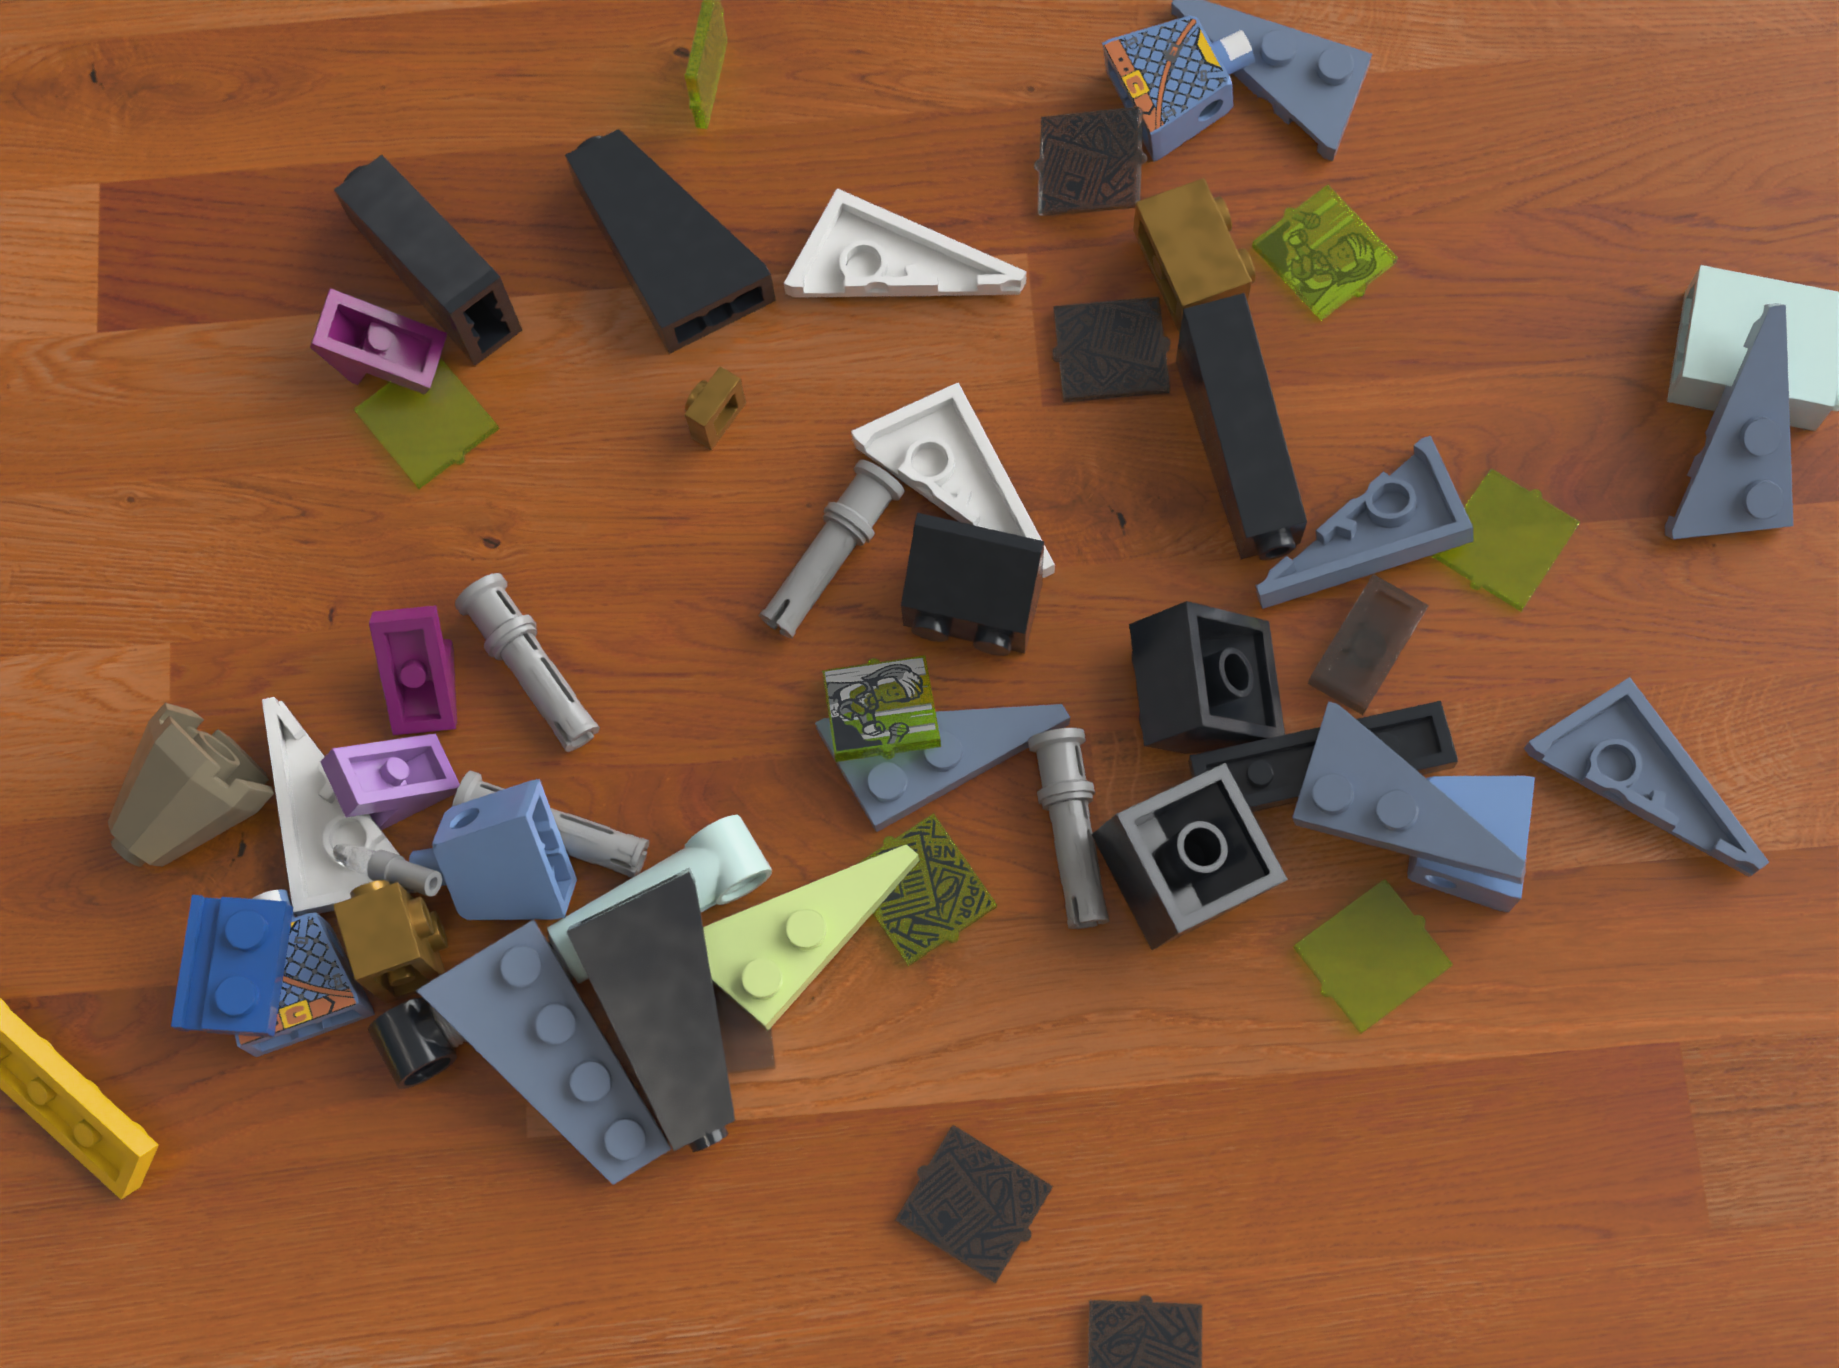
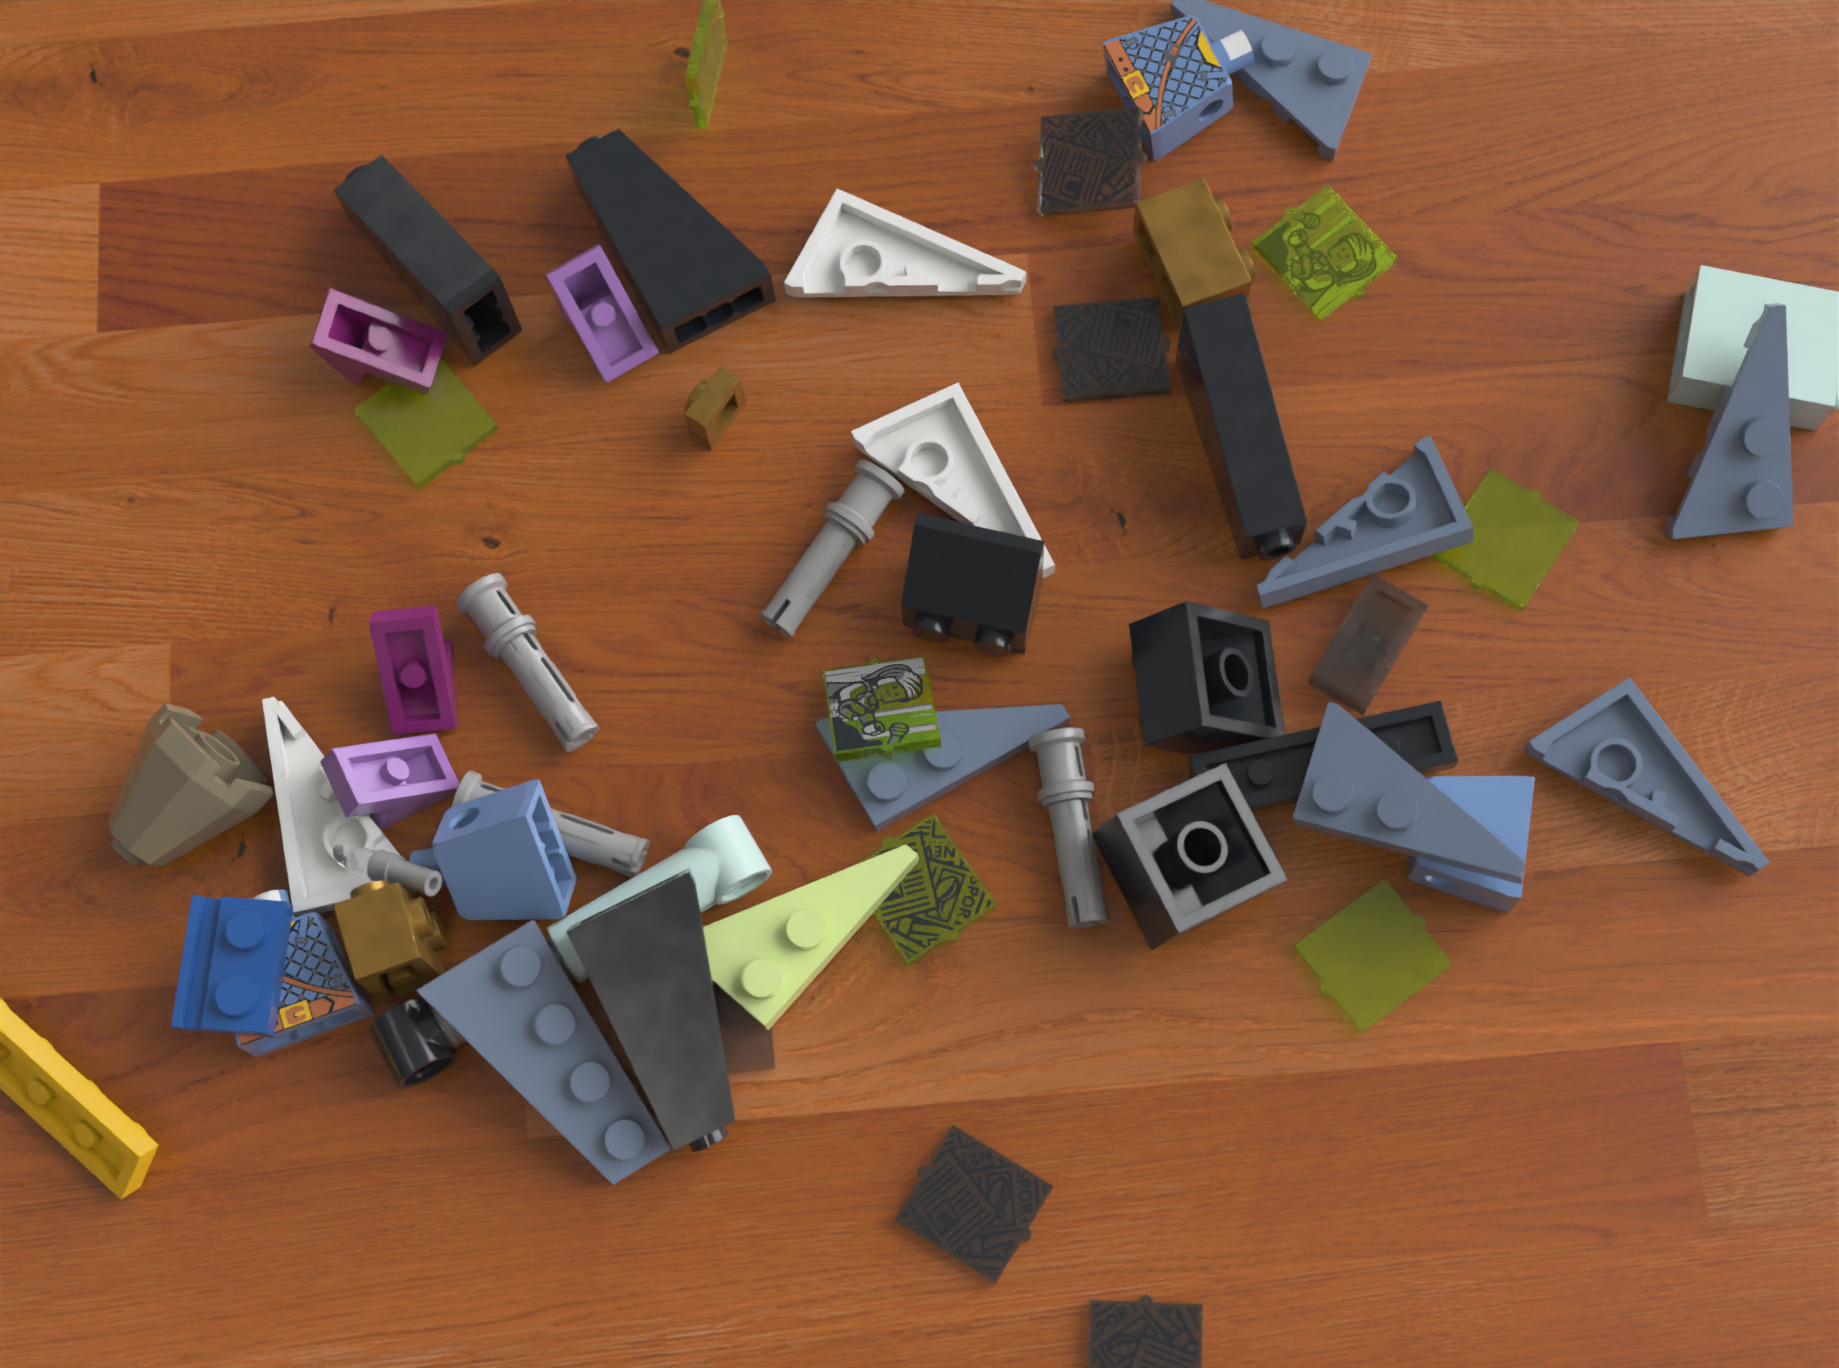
none -> medium lavender slope [544,245,659,383]

